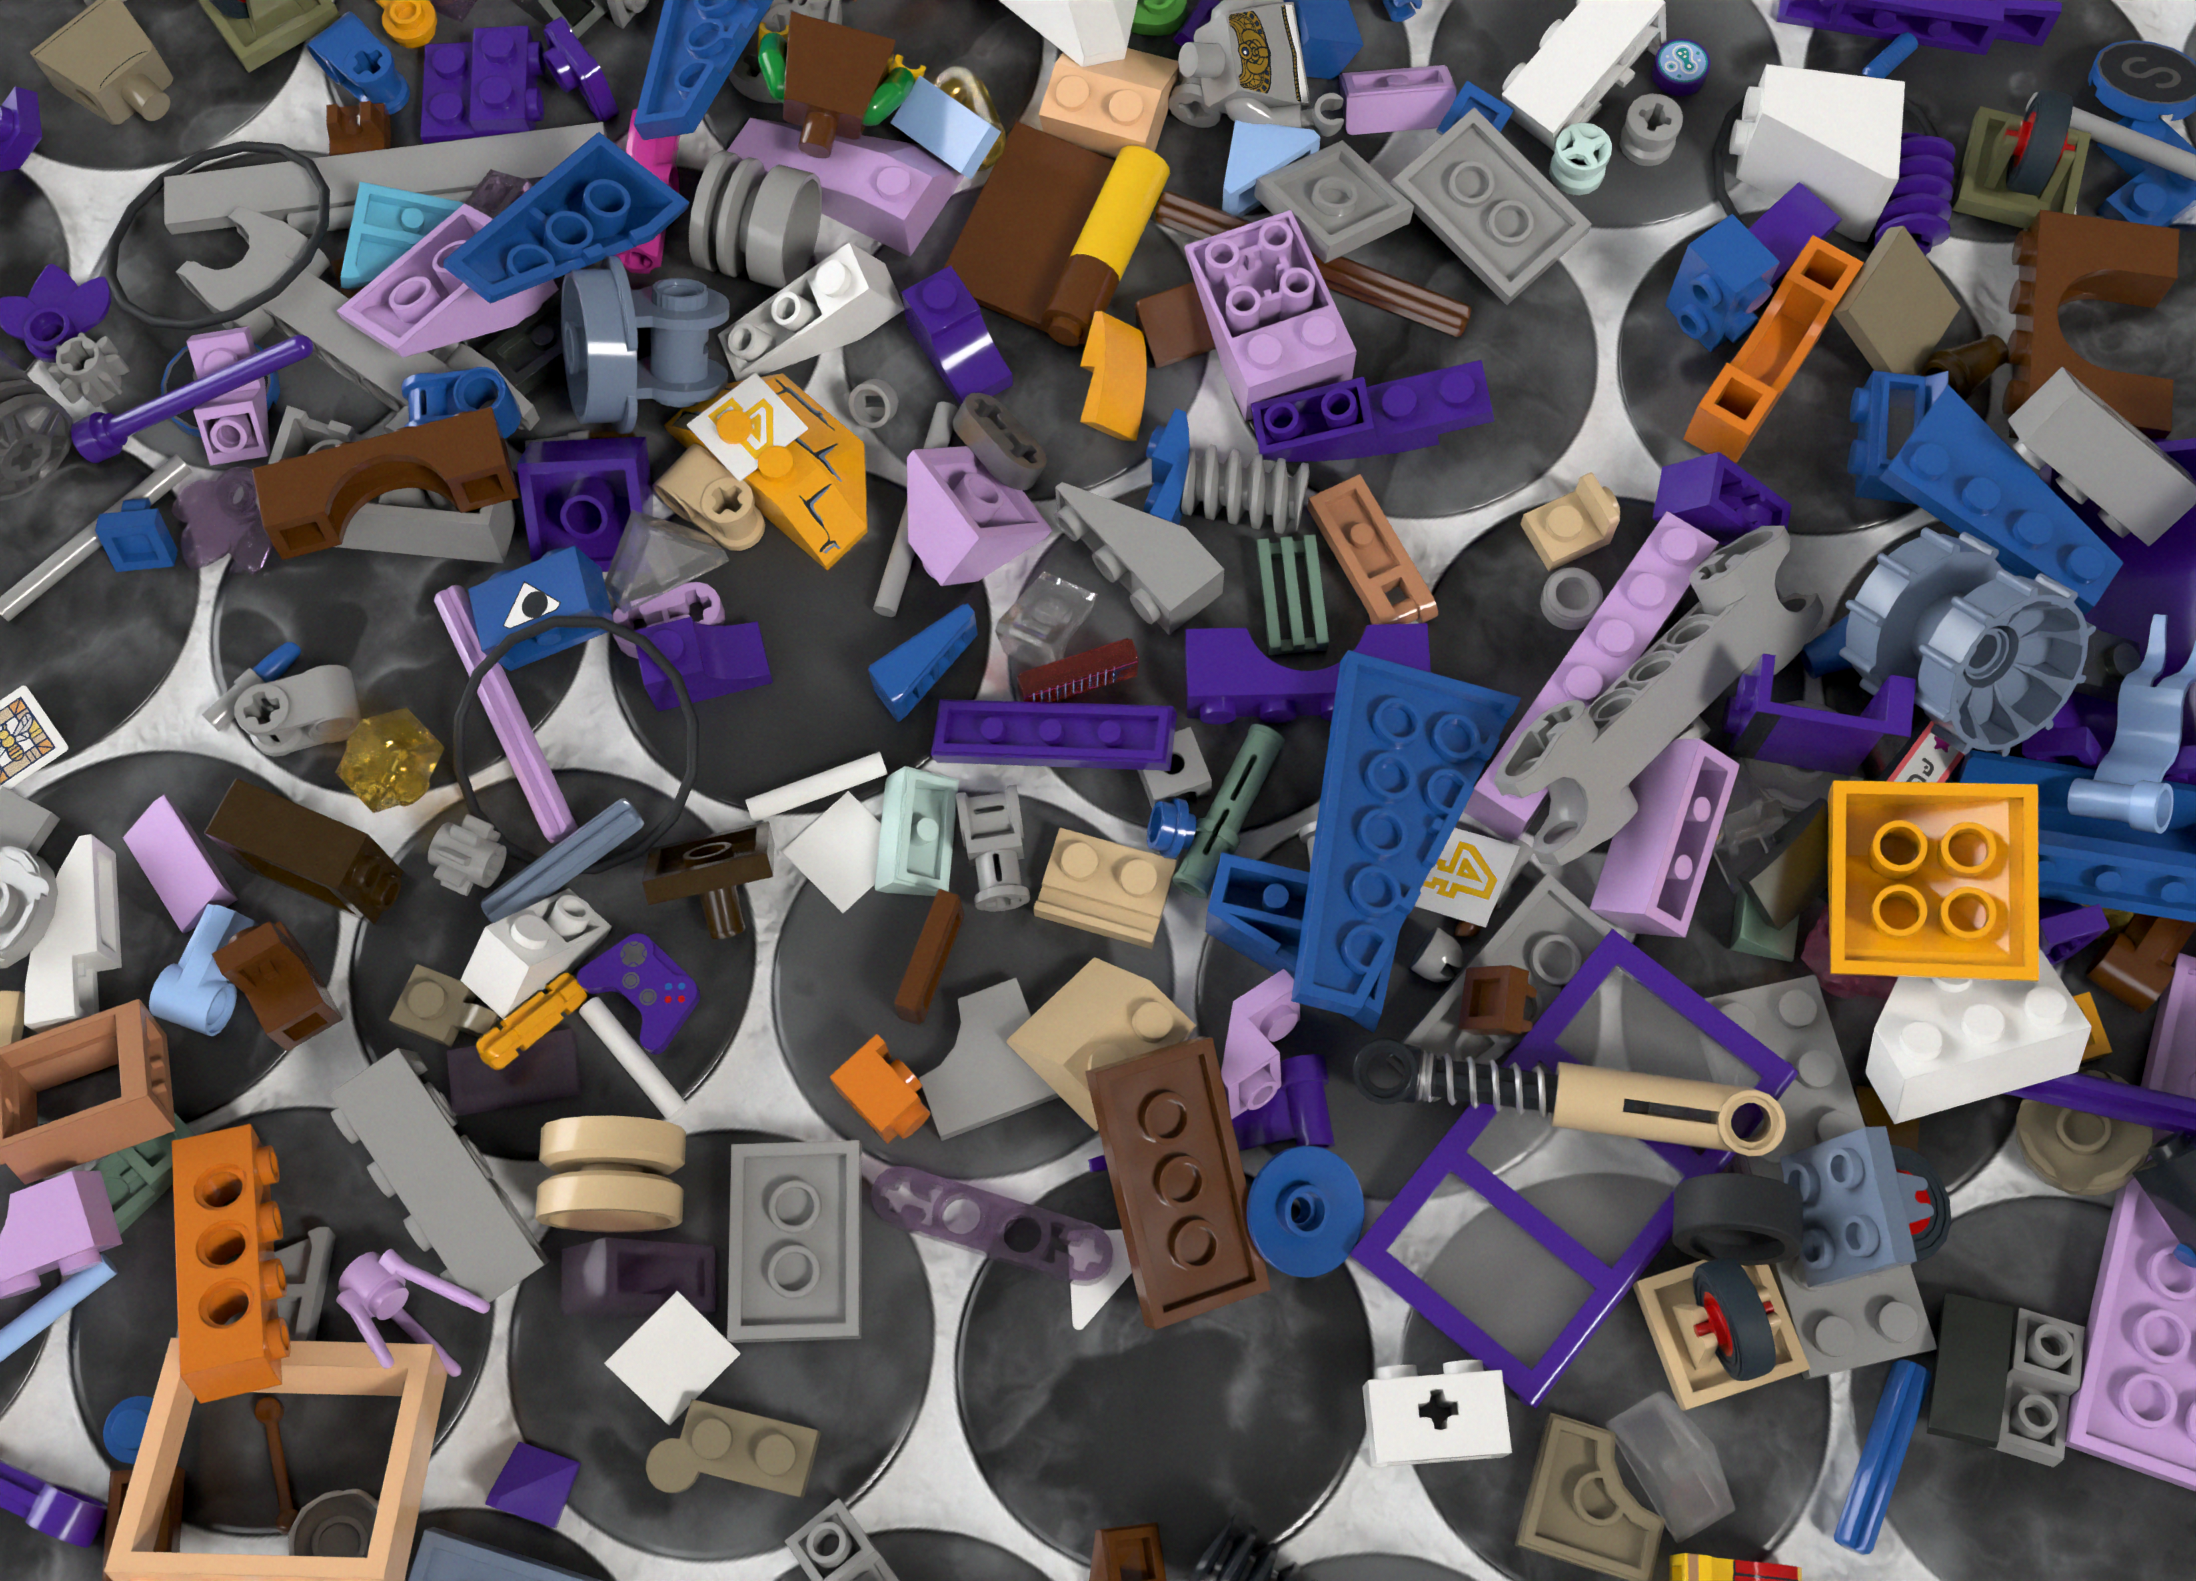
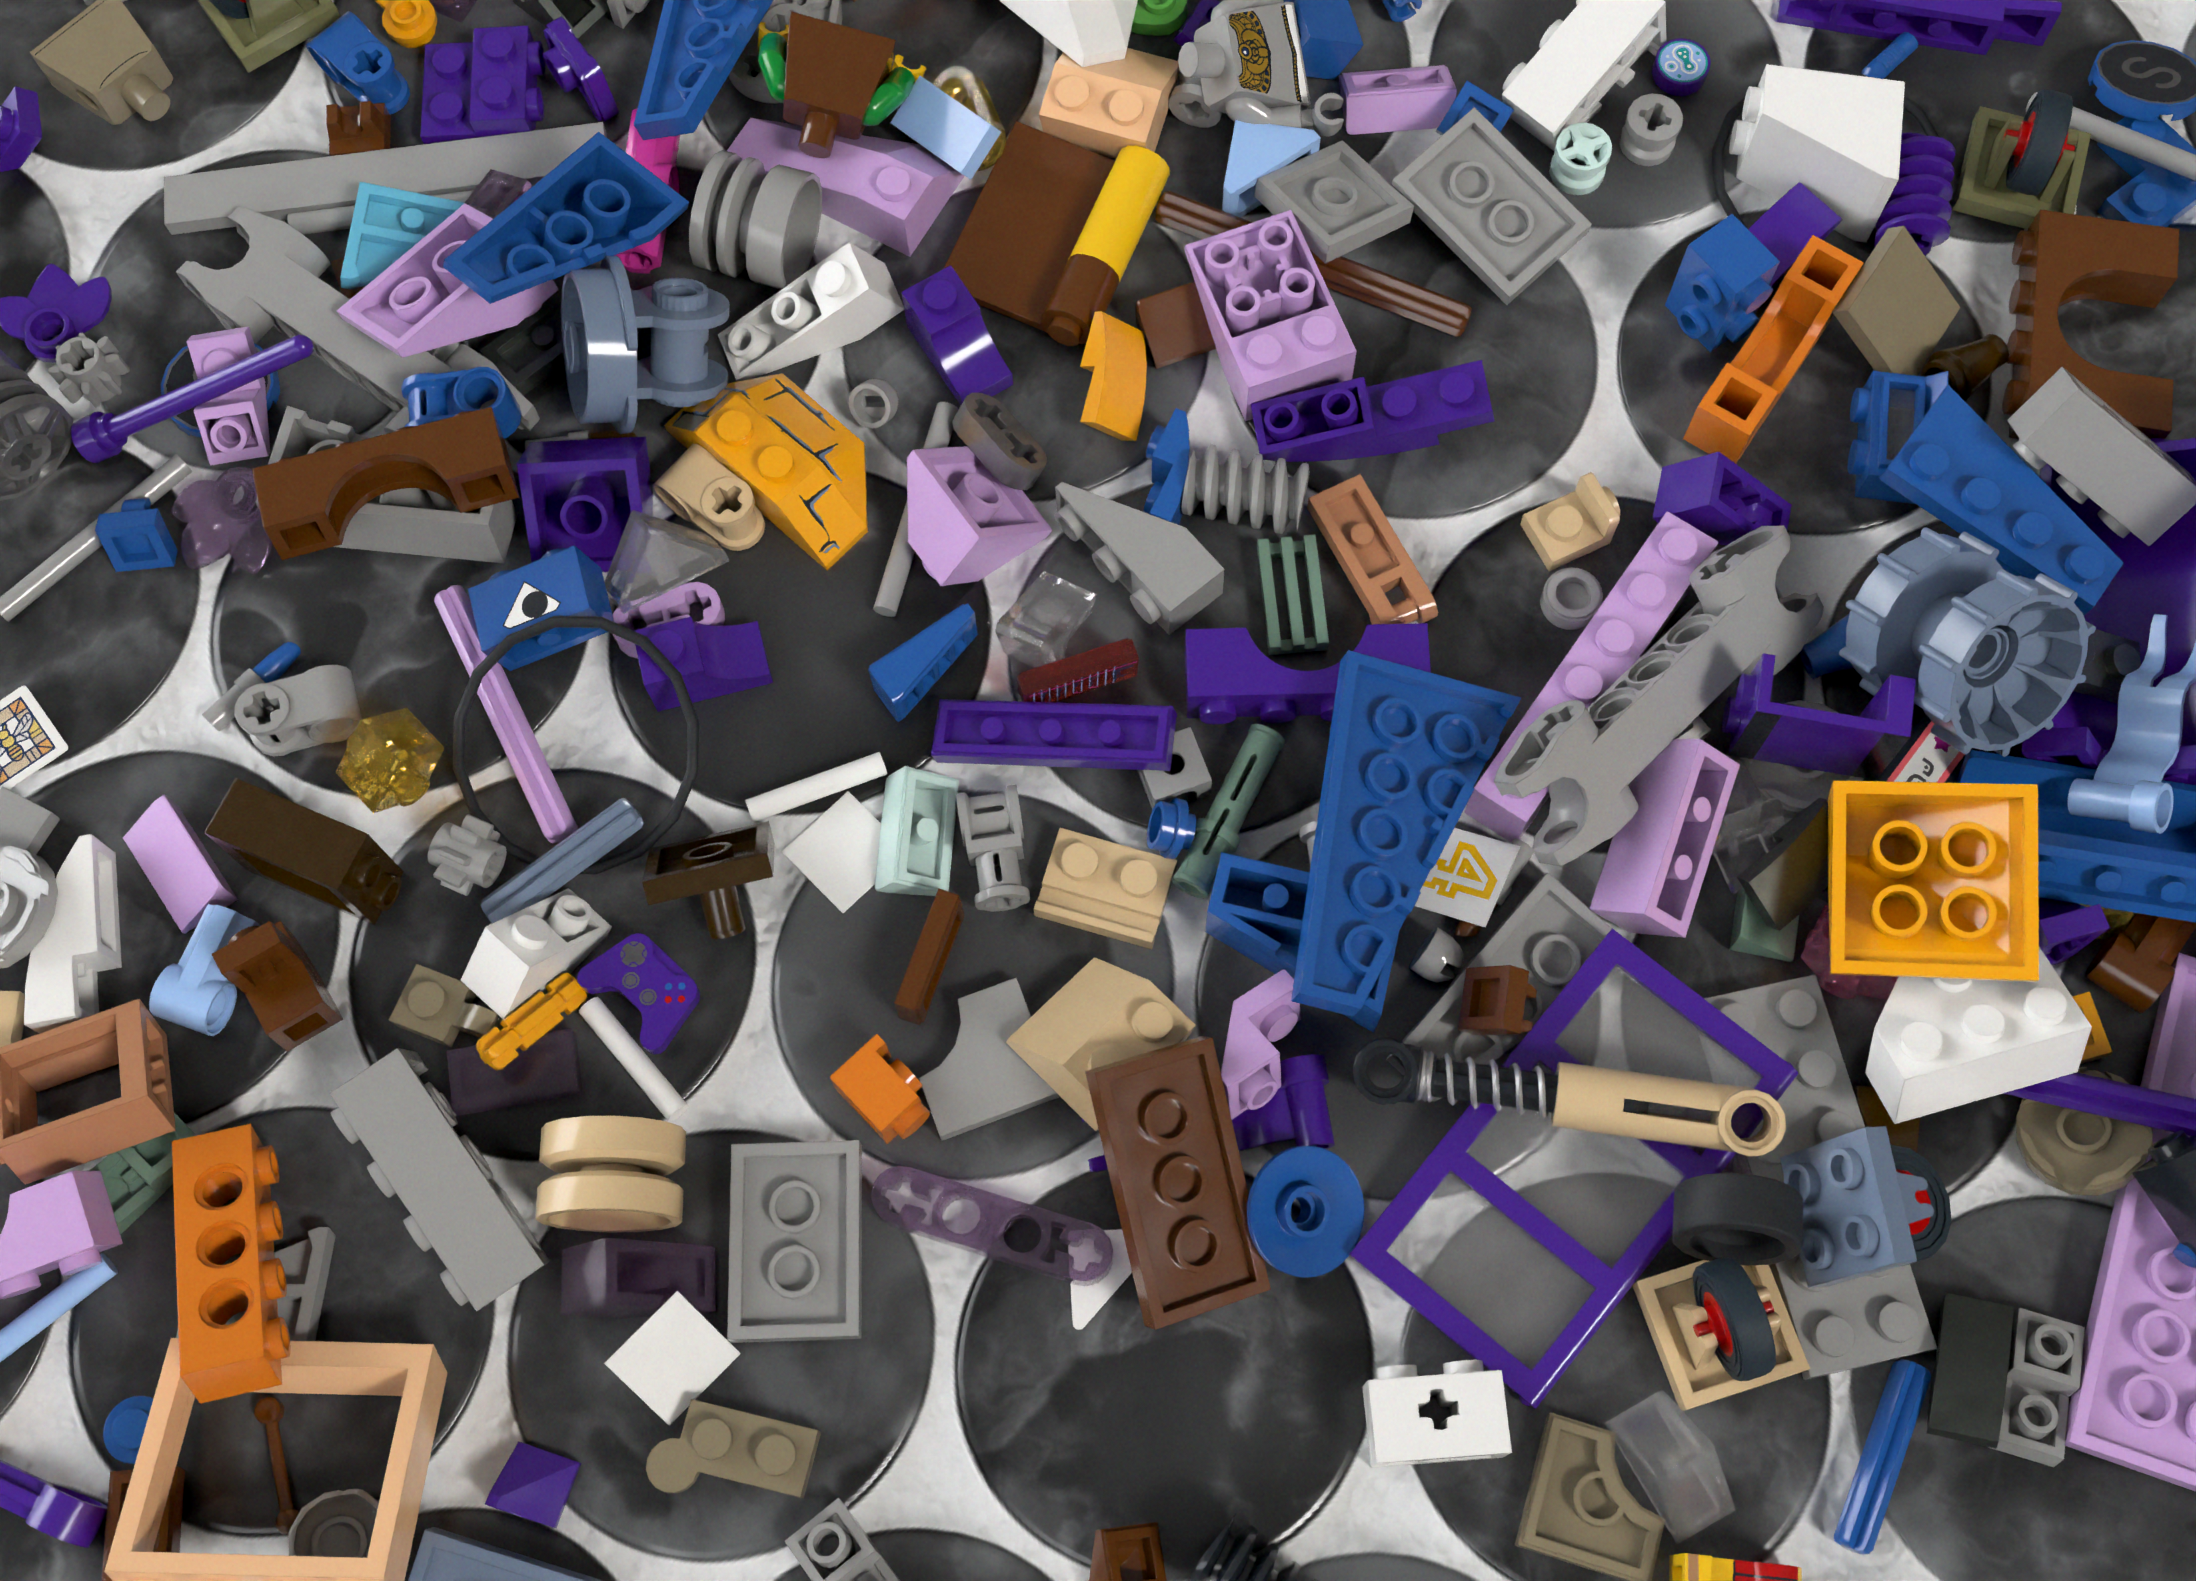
black piece [105,141,330,331] -> none
lavender plant [336,1249,490,1377] -> none
white sticker [687,372,809,482] -> none

